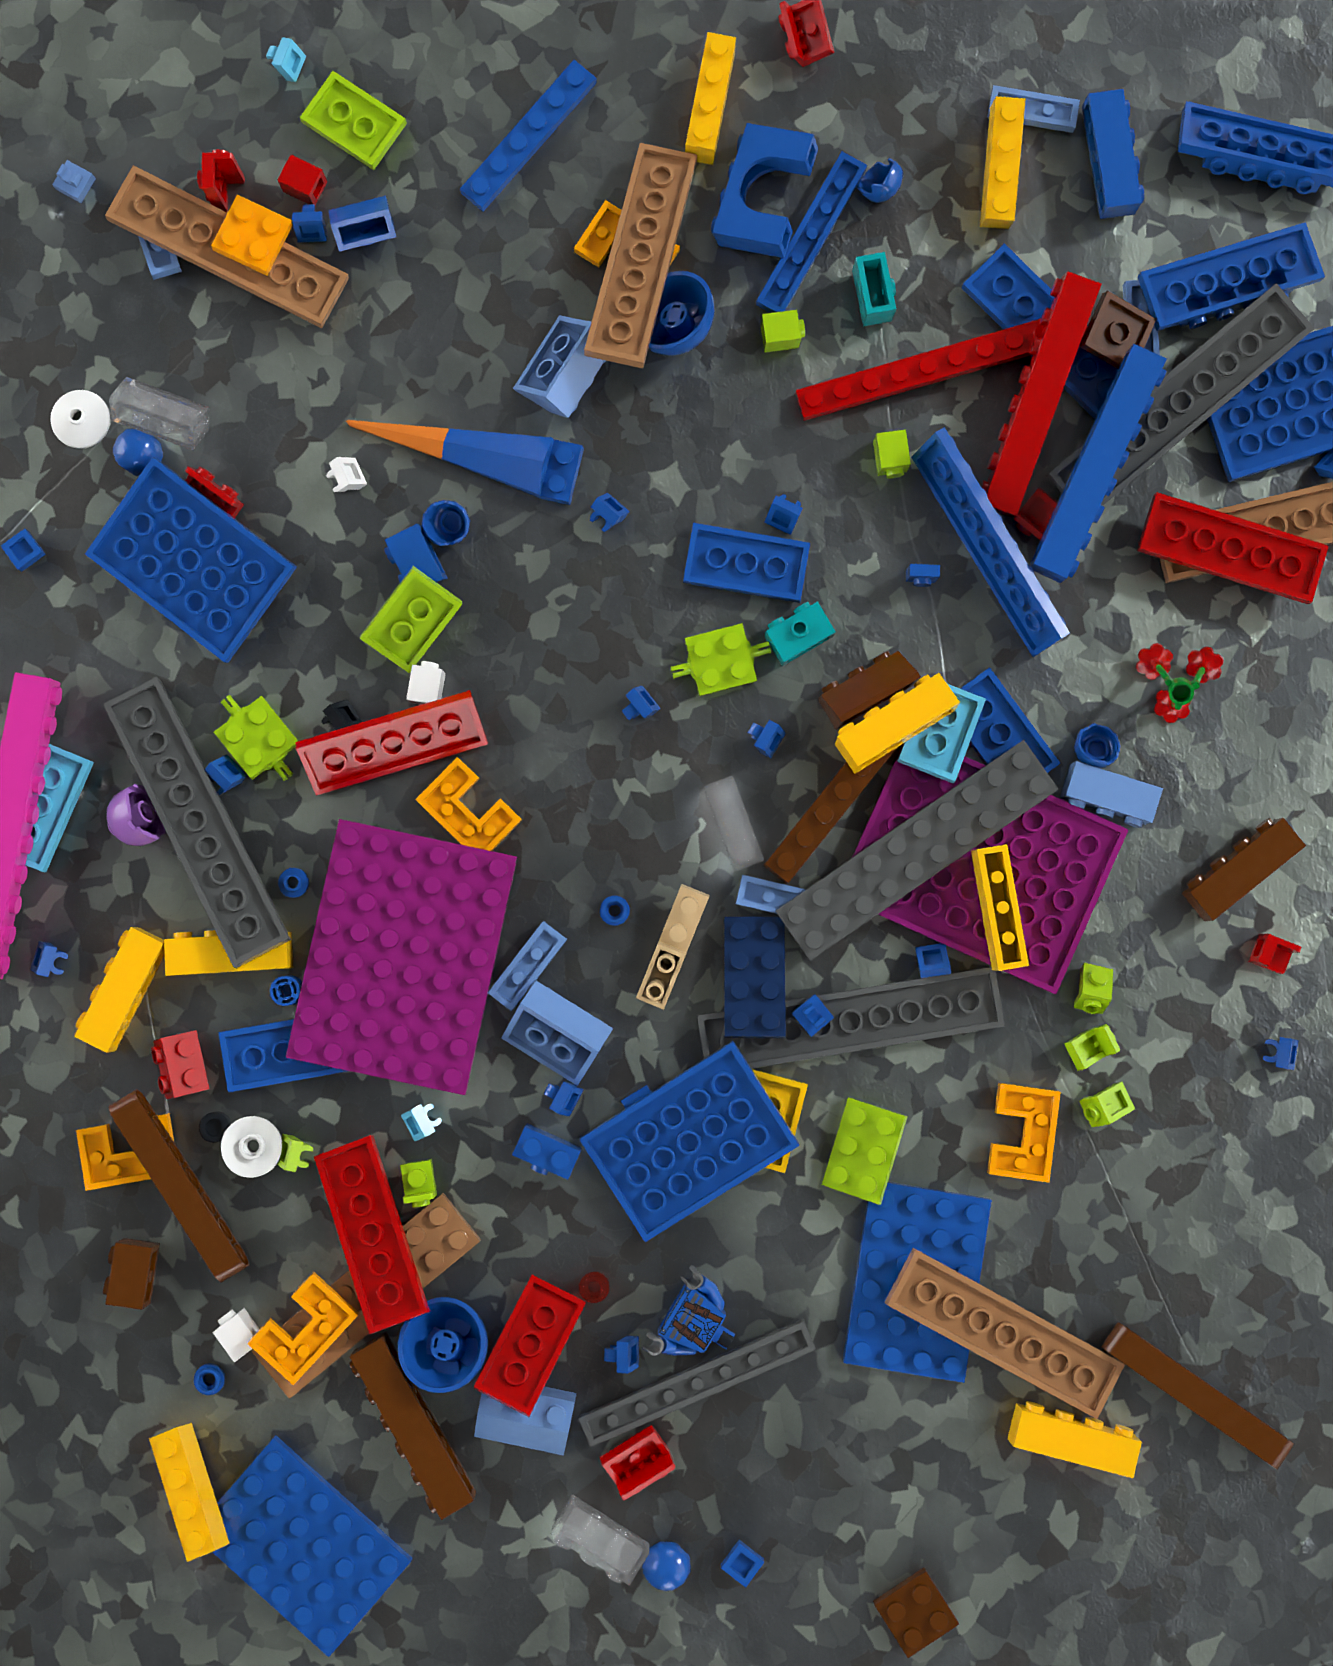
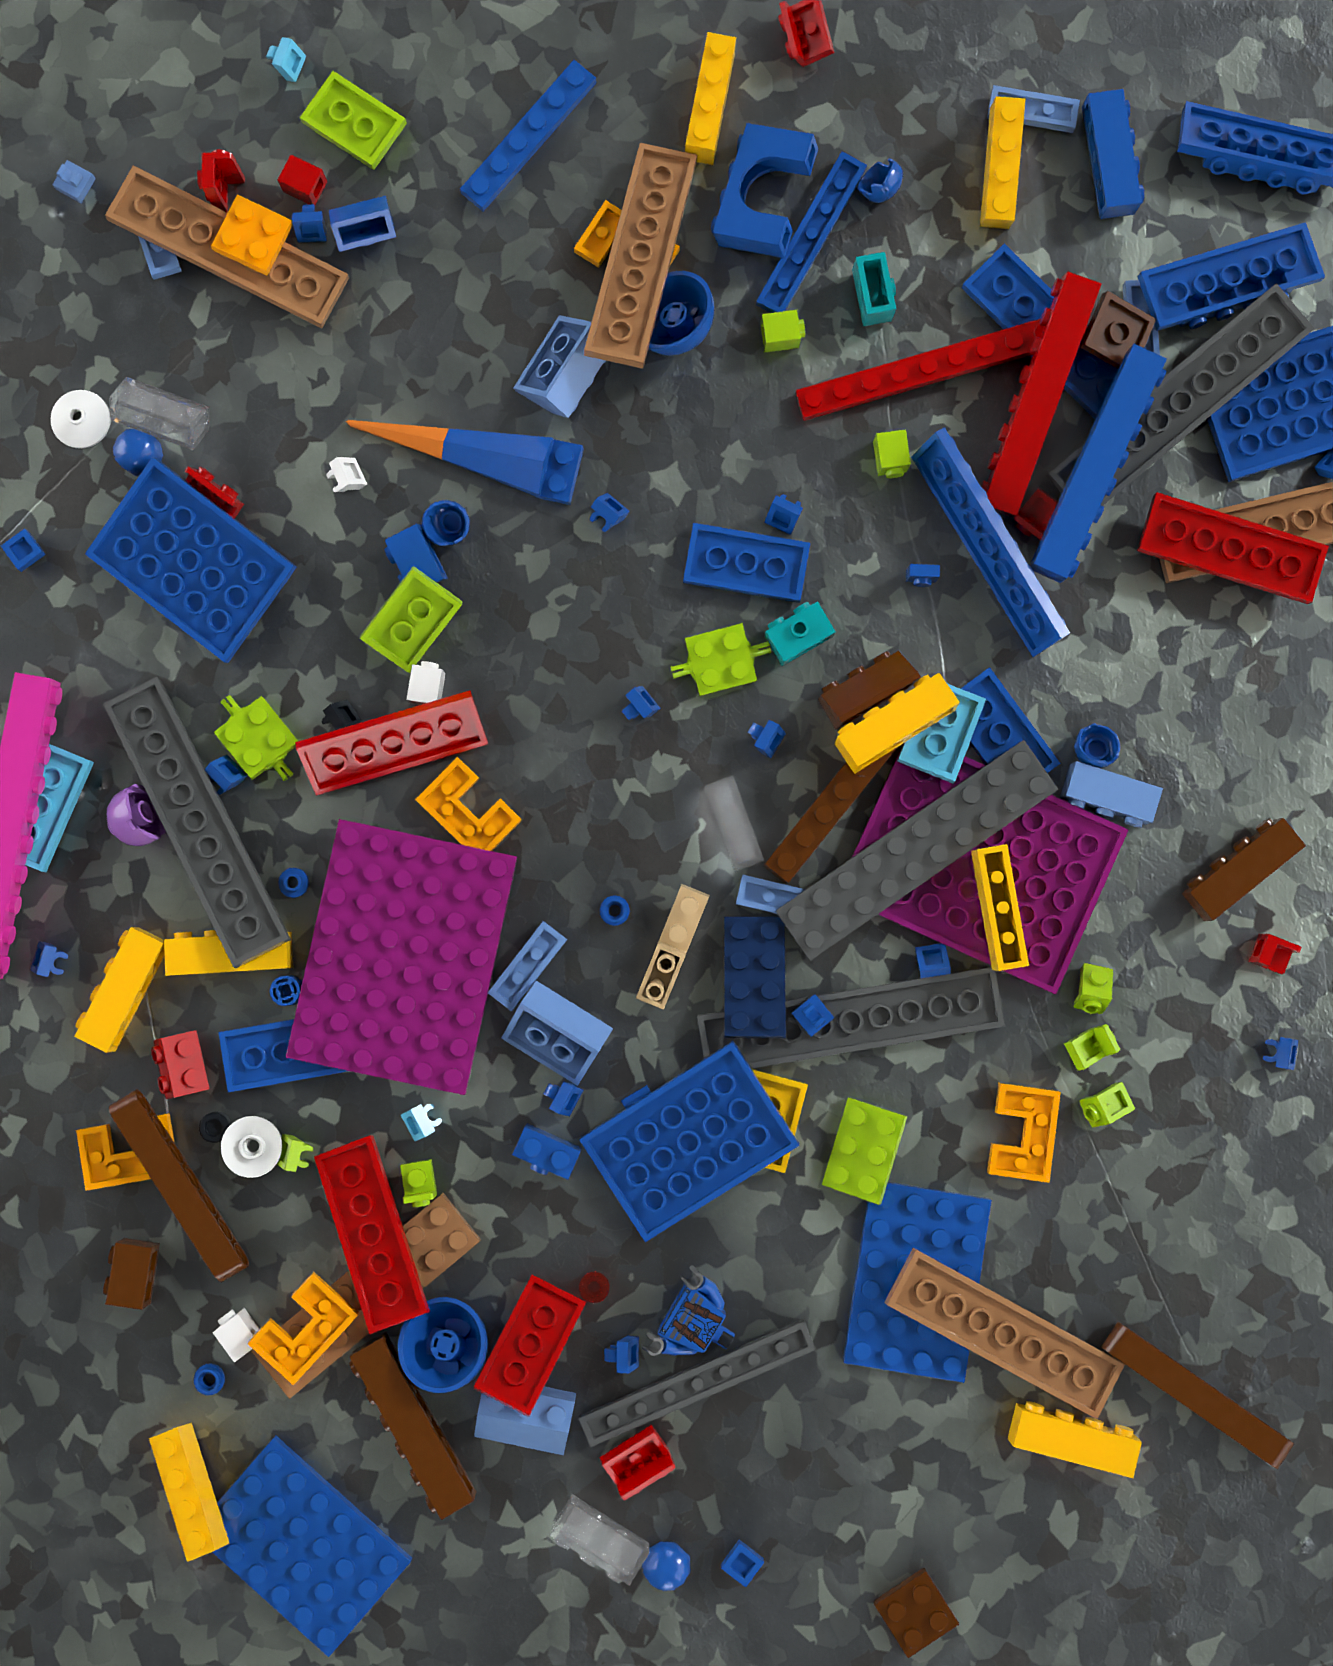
red plant [1136,643,1224,723] -> none

